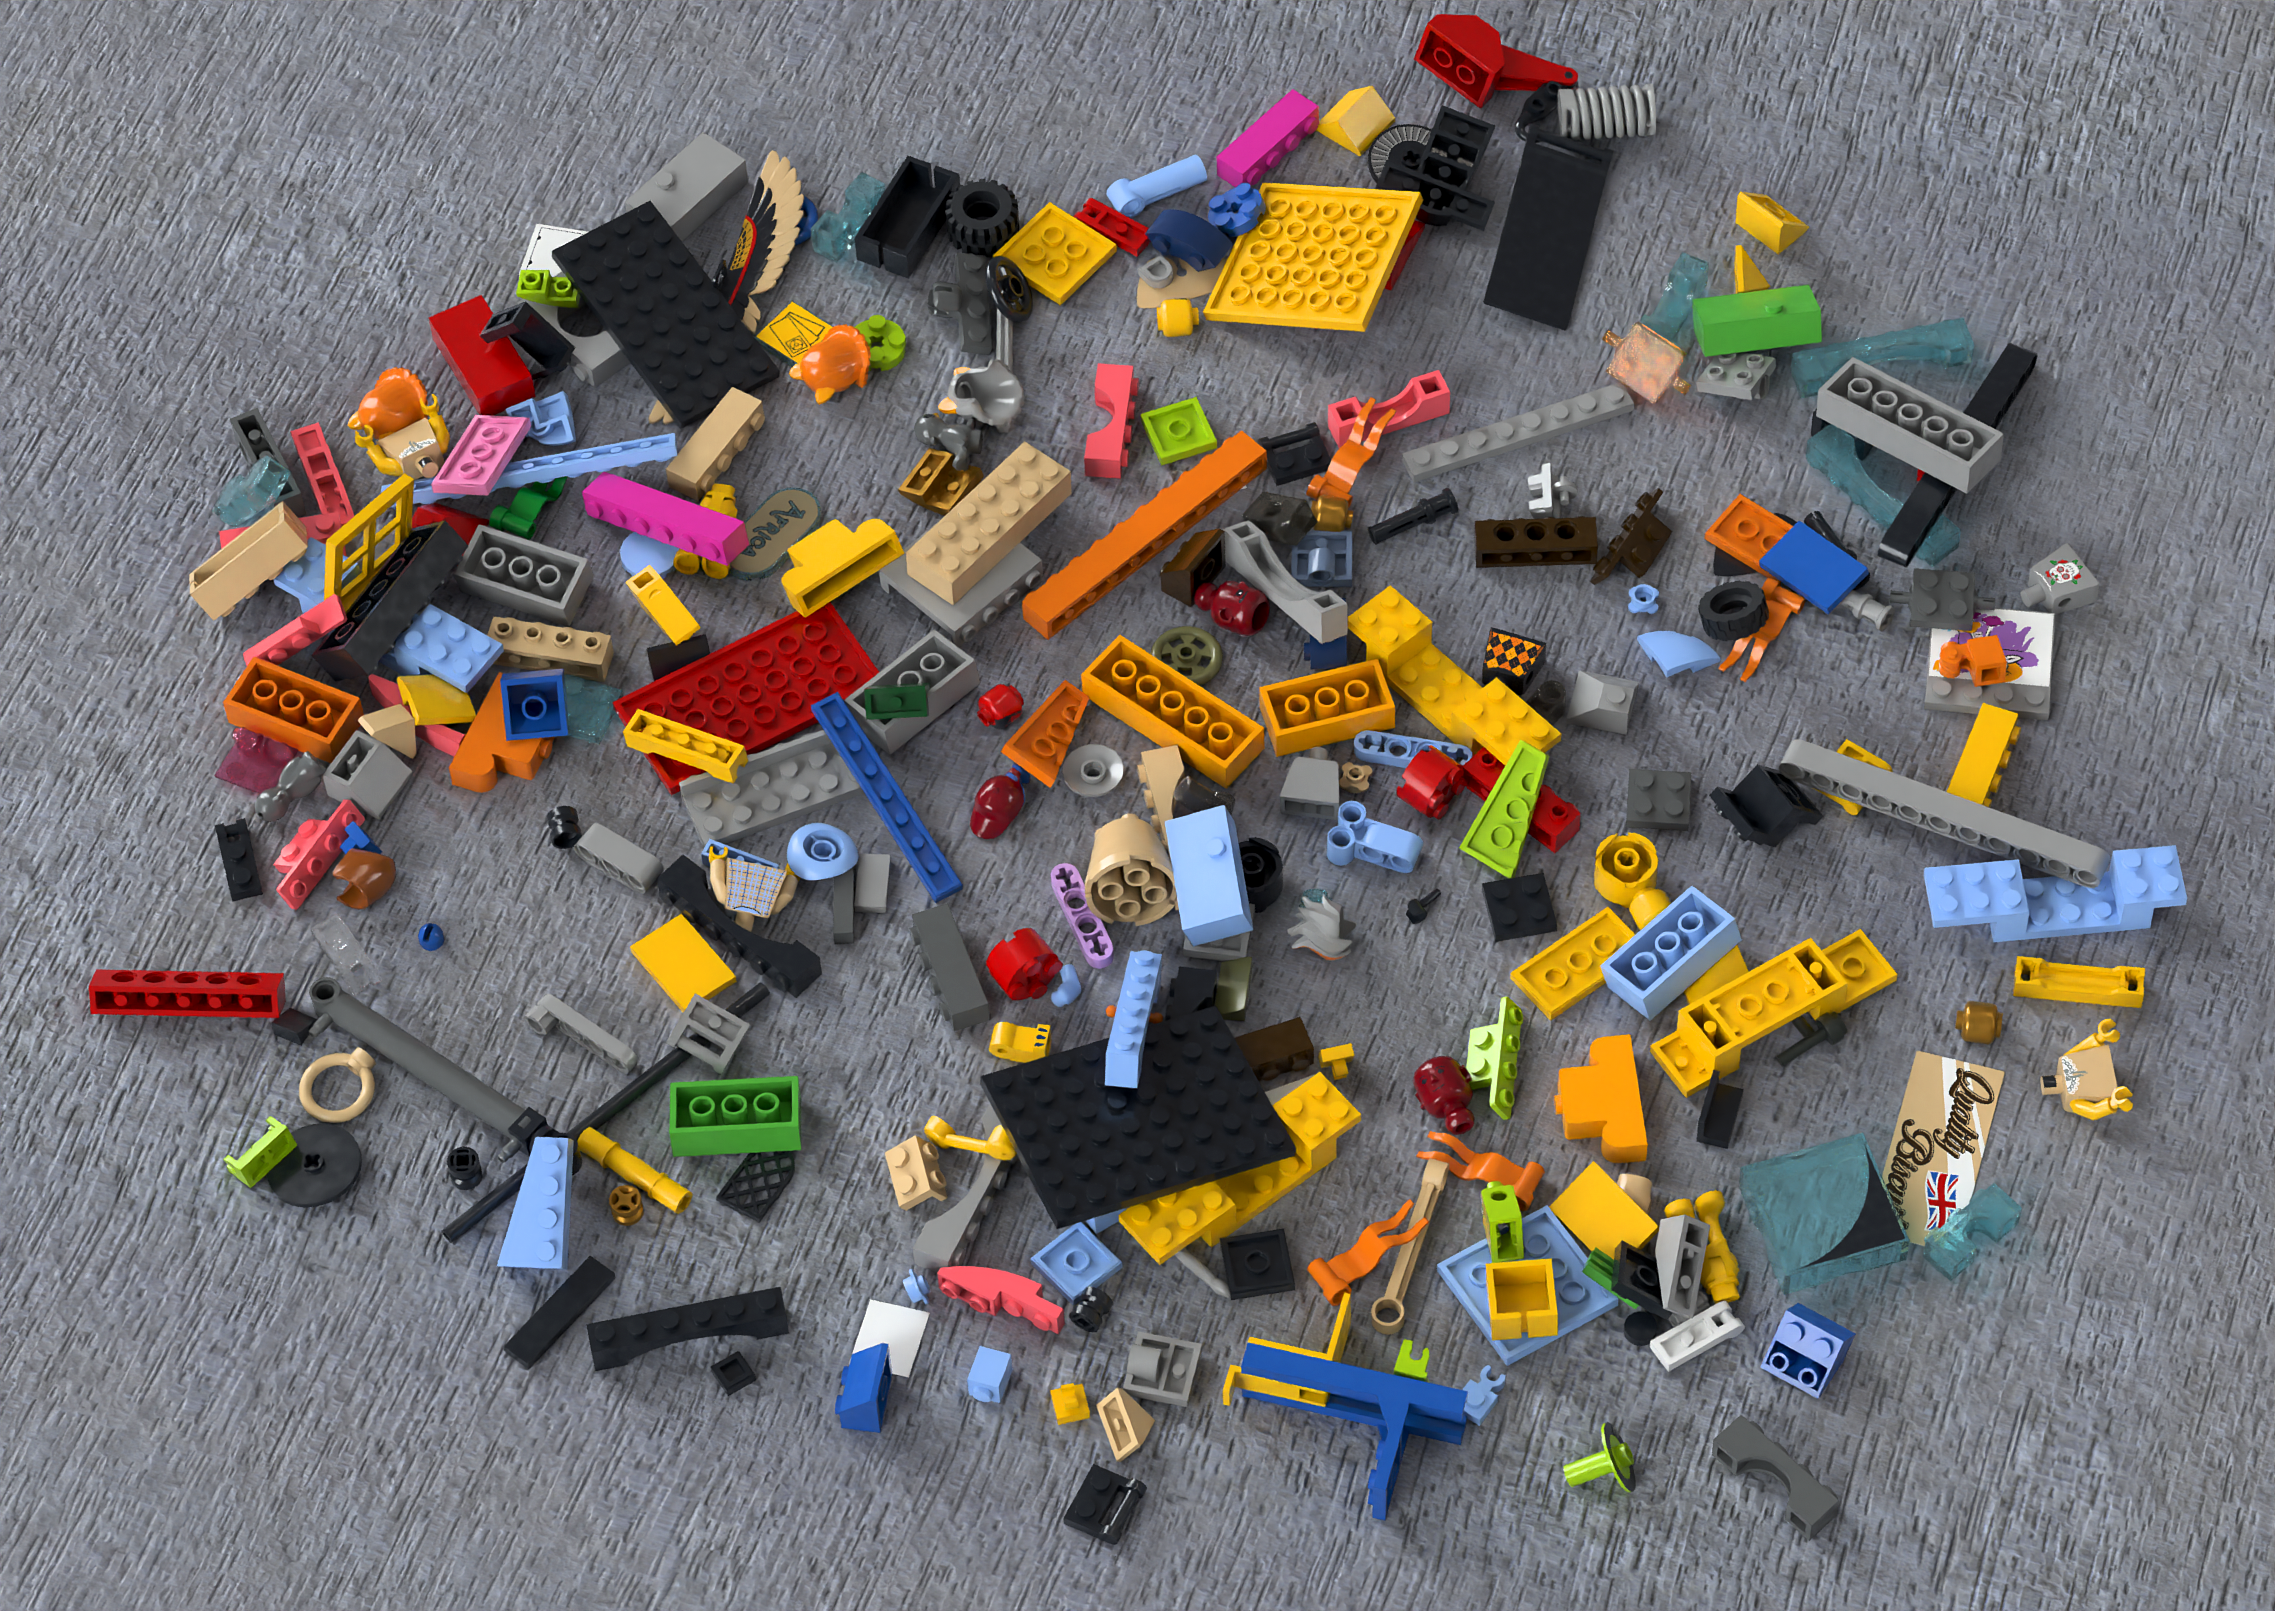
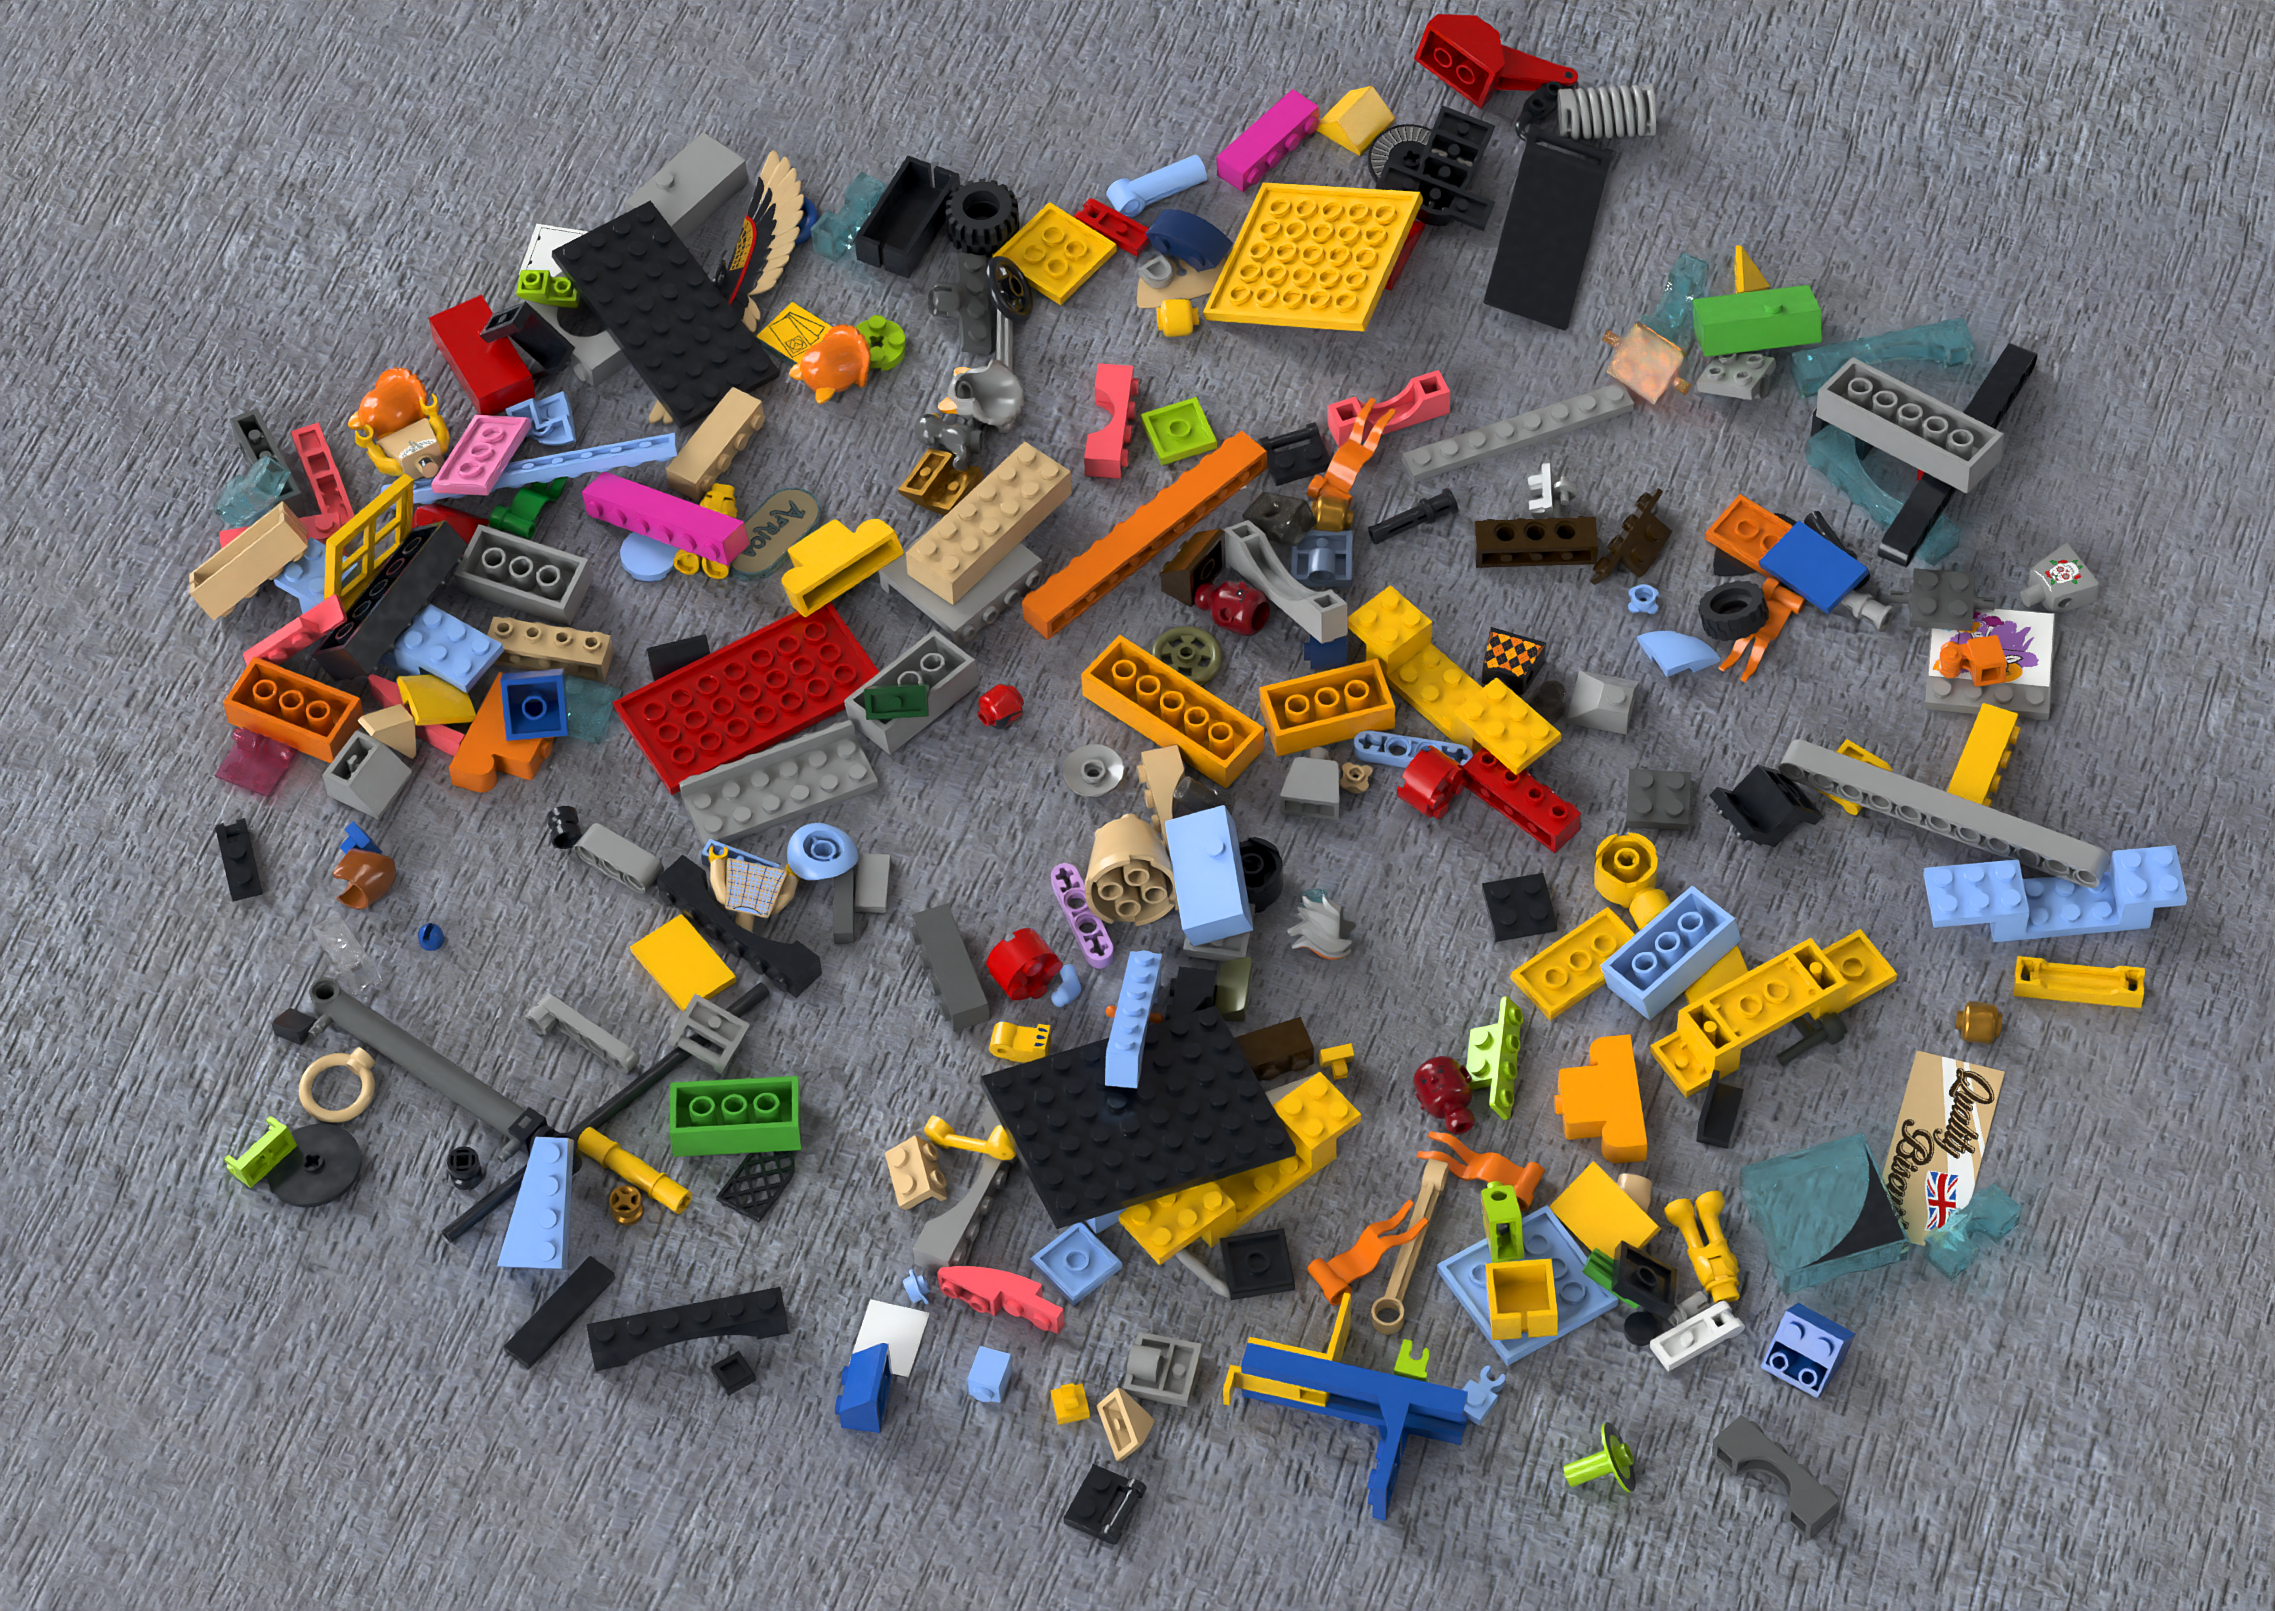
red brick [88,969,286,1018] -> none
dark grey animal [255,751,326,822] -> none
coral bracket [273,799,365,910] -> none
yellow piece [623,709,748,784] -> none
yellow slope [625,565,701,646] -> none
blue tile [811,692,963,903] -> none
dark red hair [970,763,1031,839] -> none
orange wing [1001,680,1090,788] -> none
black wheel [1069,1287,1113,1333] -> none
blue plate [1208,183,1266,237] -> none
light blue piece [1327,801,1423,873] -> none
black hand [1406,889,1441,924] -> none
lime wing [1459,740,1550,879] -> none
light grey slope [1655,1214,1710,1319] -> none
yellow slope [1735,192,1809,255] -> none
torso [2040,1019,2133,1120] -> none

